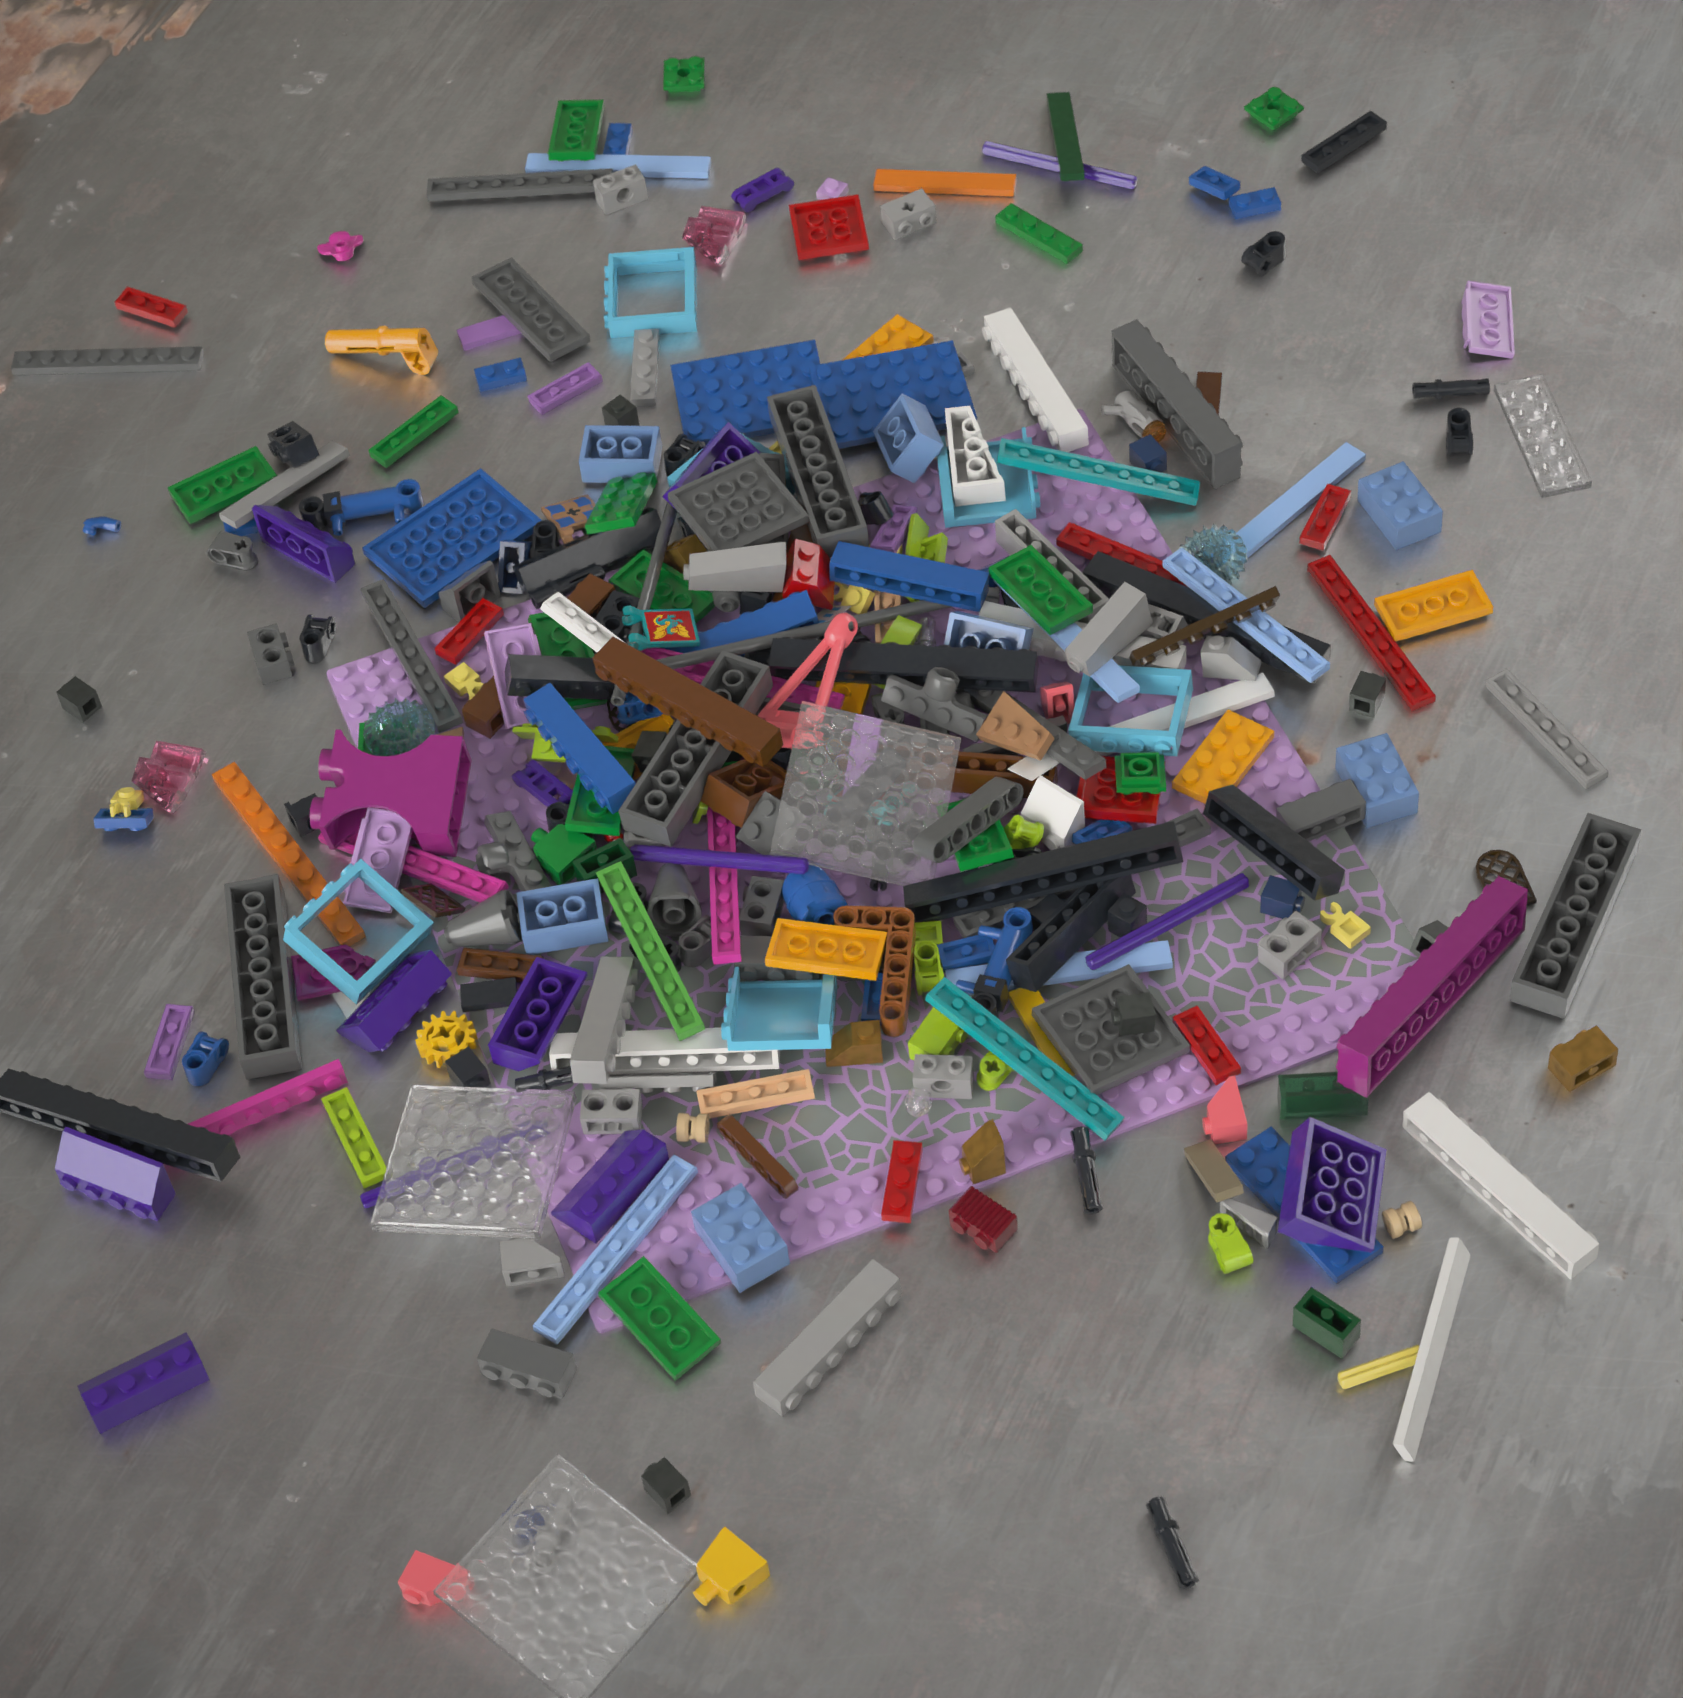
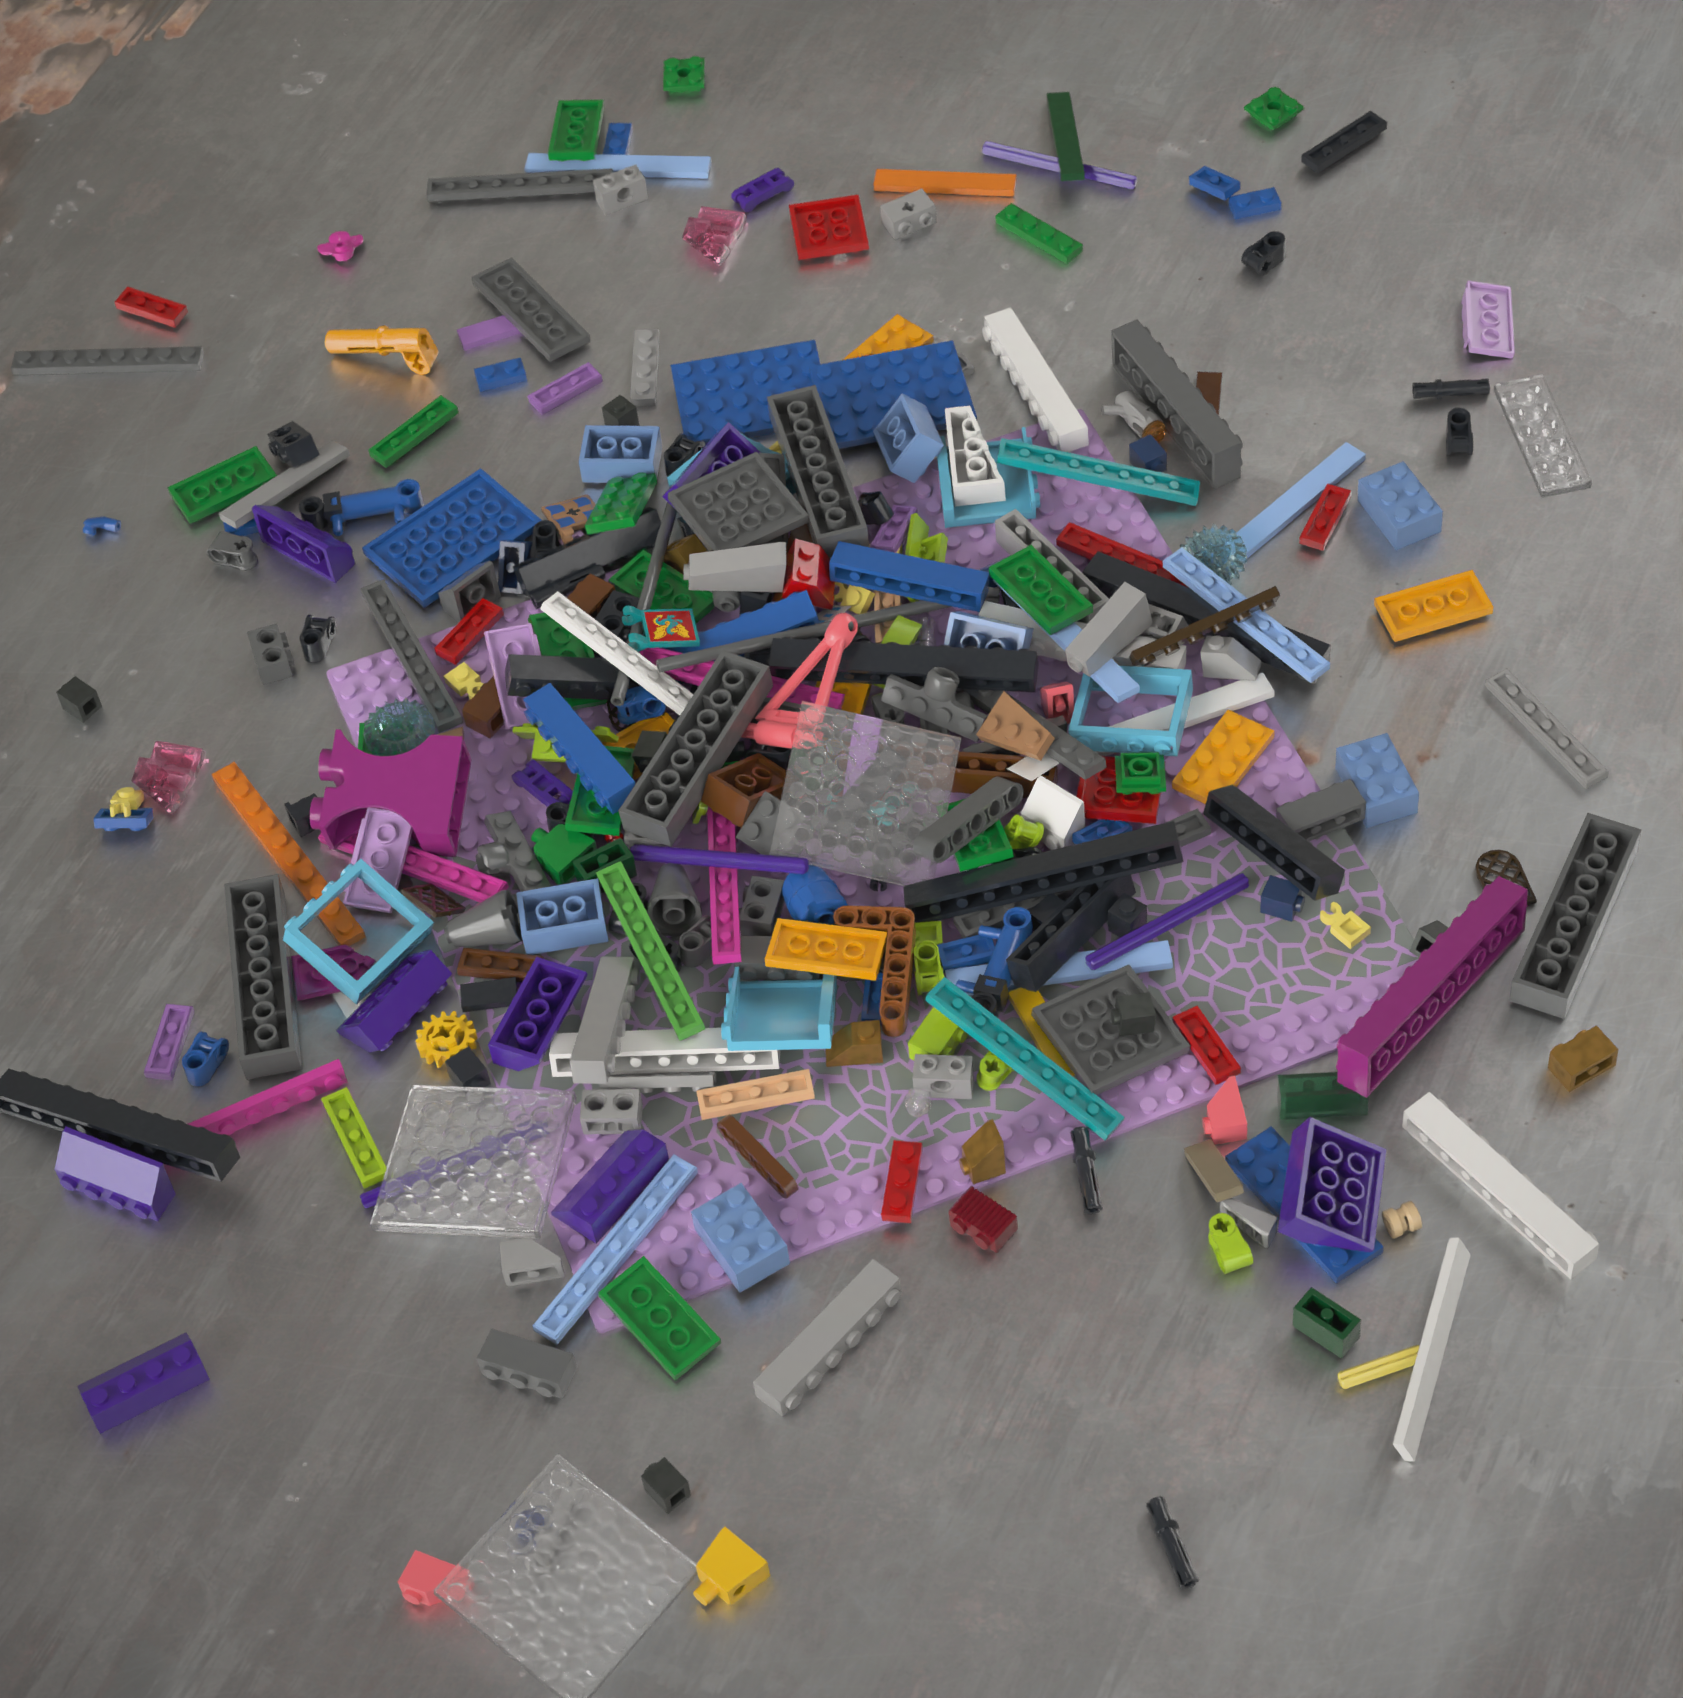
black pin [515,1066,573,1095] -> none
reddish brown brick [593,637,783,767] -> none
medium azure window [604,247,697,338] -> none
tan wheel [676,1113,709,1143] -> none
lavender plate [816,177,849,200] -> none
light grey brick [1258,911,1322,980] -> none
red tile [1307,555,1436,711] -> none
pearl dark grey brick [1349,671,1386,718] -> none

